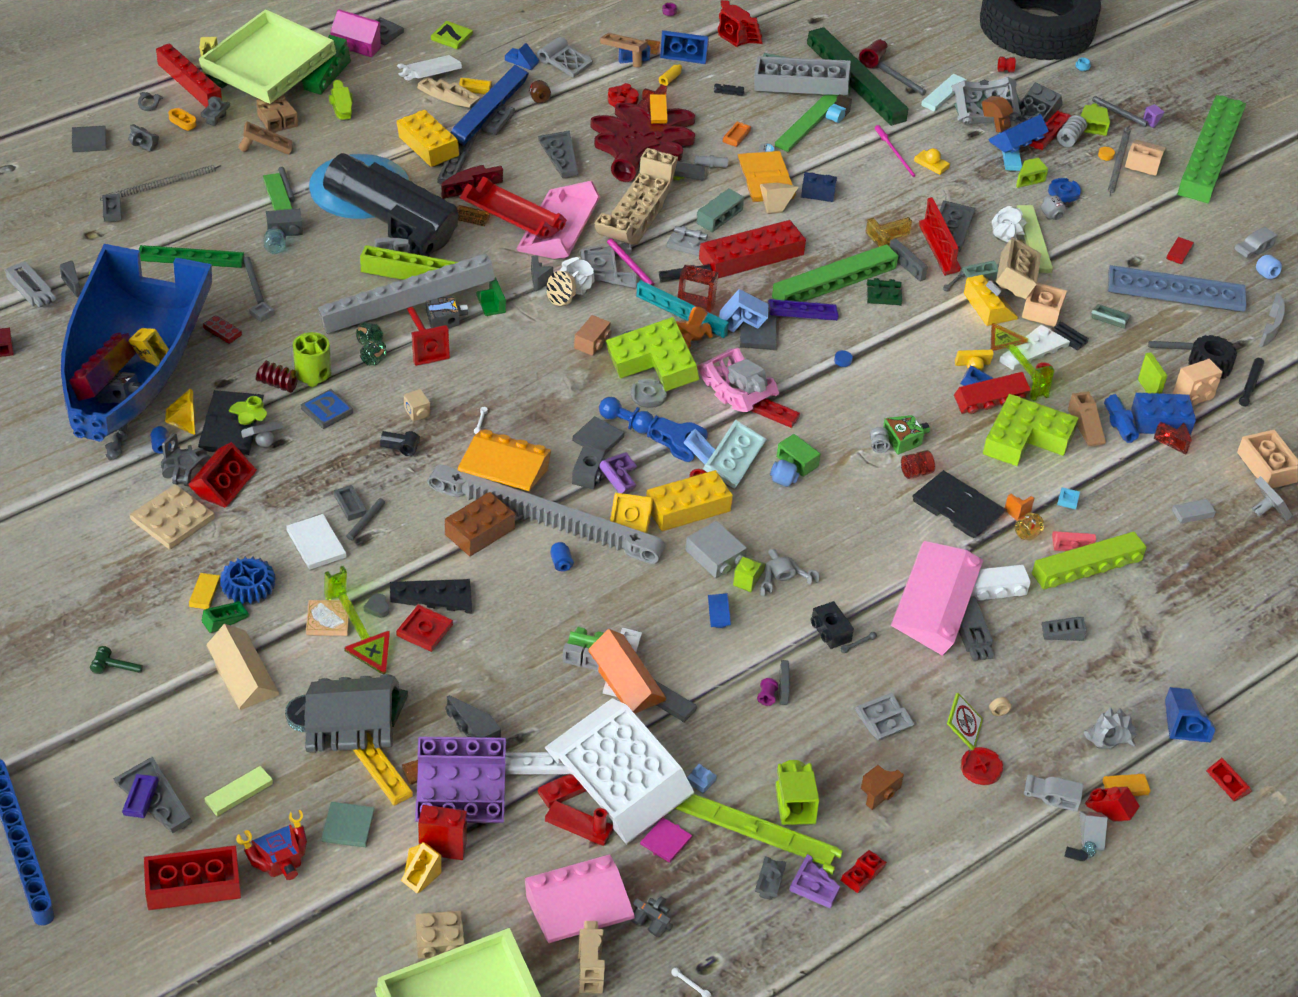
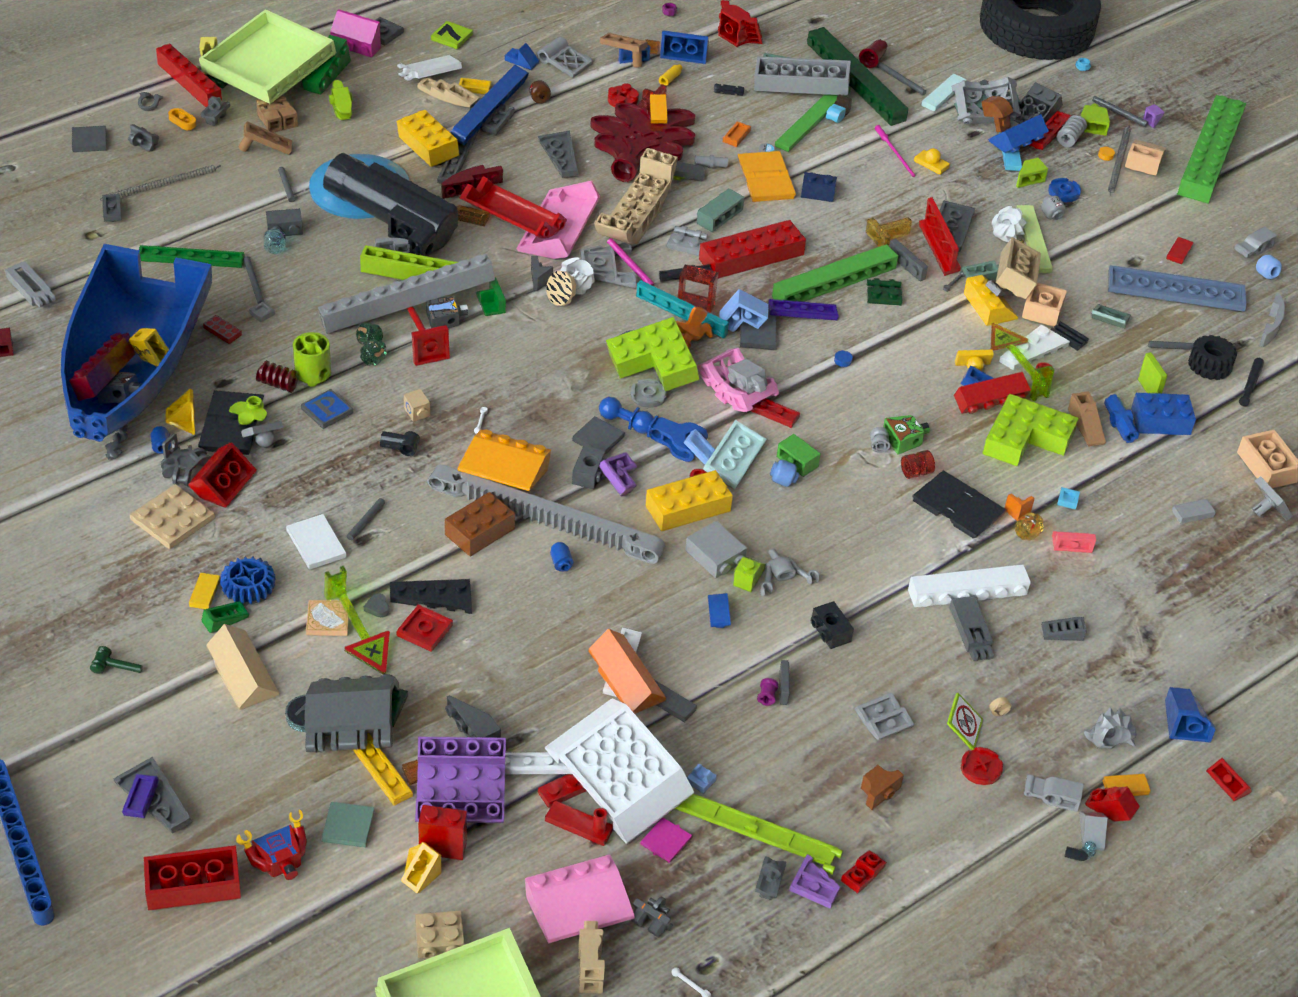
dark grey slope [60,261,81,298] -> none
yellowish green tile [204,766,273,816] -> none
bright green tile [263,173,292,210] -> none
dark grey tile [334,485,366,521] -> none
hips [563,627,604,670] -> none
nougat brick [574,315,612,356] -> none
yellow tile [610,493,654,534] -> none
tan slope [760,182,799,214] -> none
lime piece [775,760,819,825] -> none
dark grey hinge [841,632,877,653] -> none
bright pink slope [891,541,983,656] -> none
red wheel [997,56,1016,73] -> none
lime brick [1032,531,1147,590] -> none
clear red slope [1154,422,1192,455] -> none
light nougat brick [1173,359,1222,406] -> none

